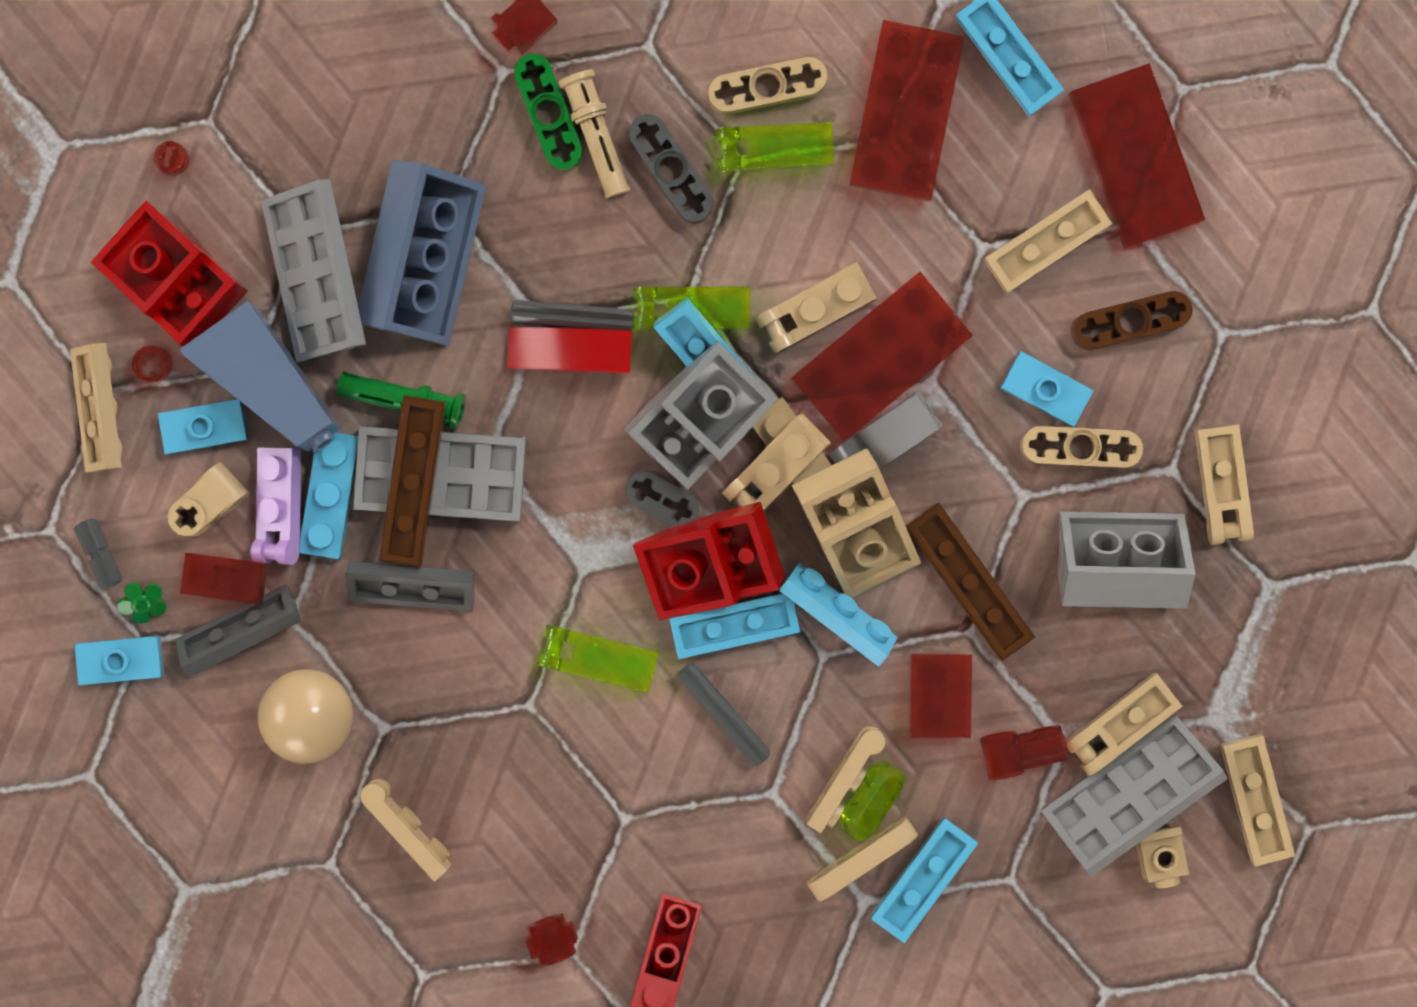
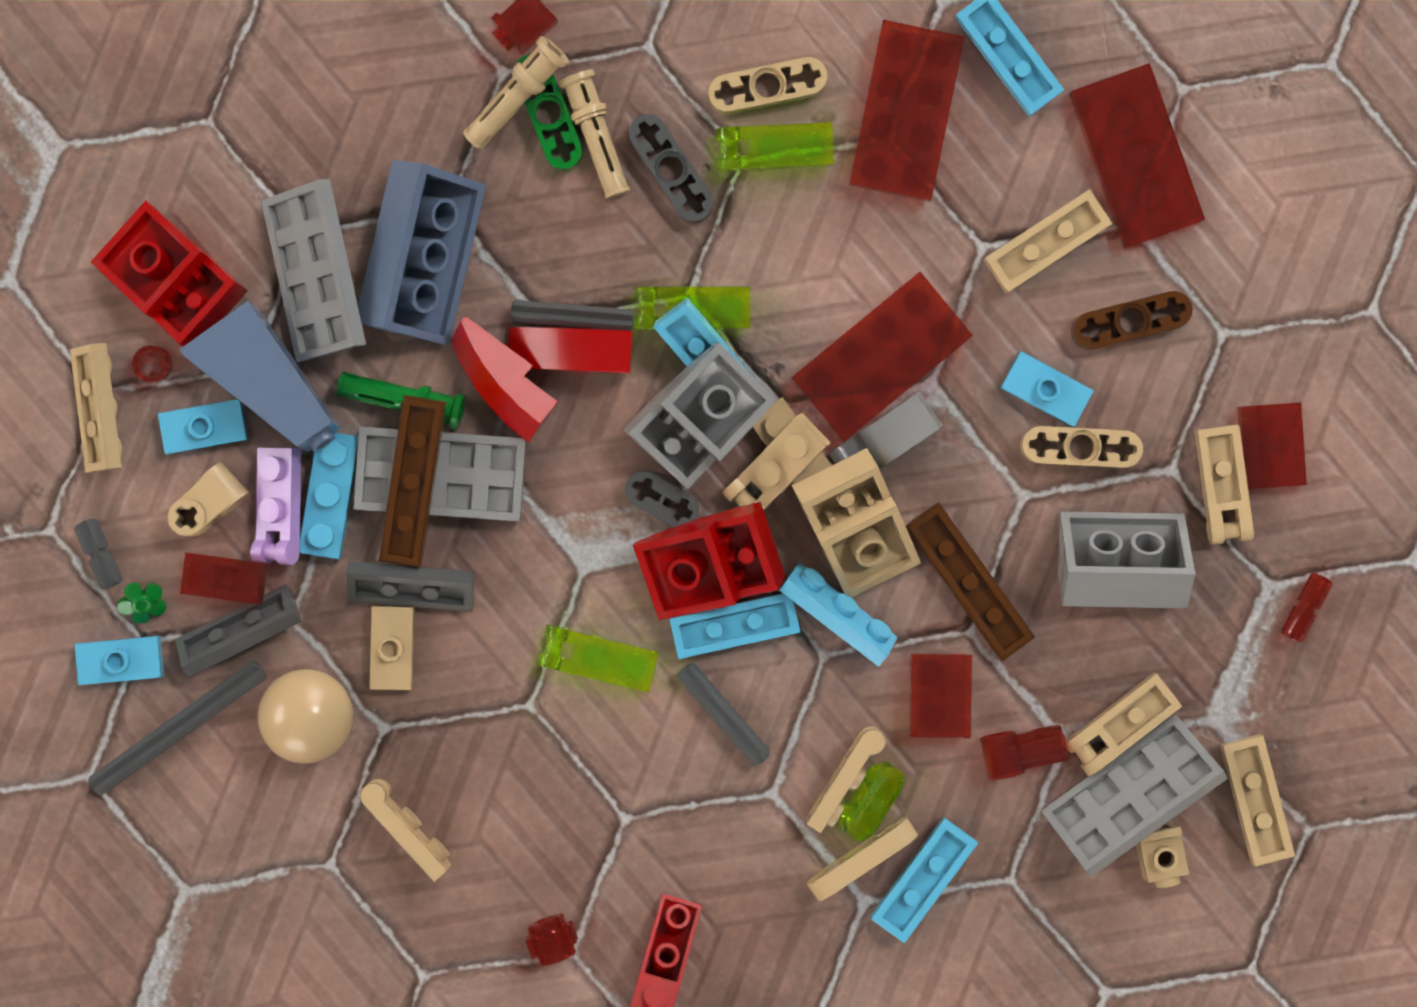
clear red hinge [153,141,189,176] -> none
tan plate [755,262,877,354] -> none
none -> dark grey axle [88,661,267,795]
none -> tan plate [370,606,415,690]
none -> slope [450,316,558,443]
none -> tan pin [463,36,569,150]
none -> clear red plate [1237,402,1307,489]
none -> clear red piece [1281,573,1333,643]

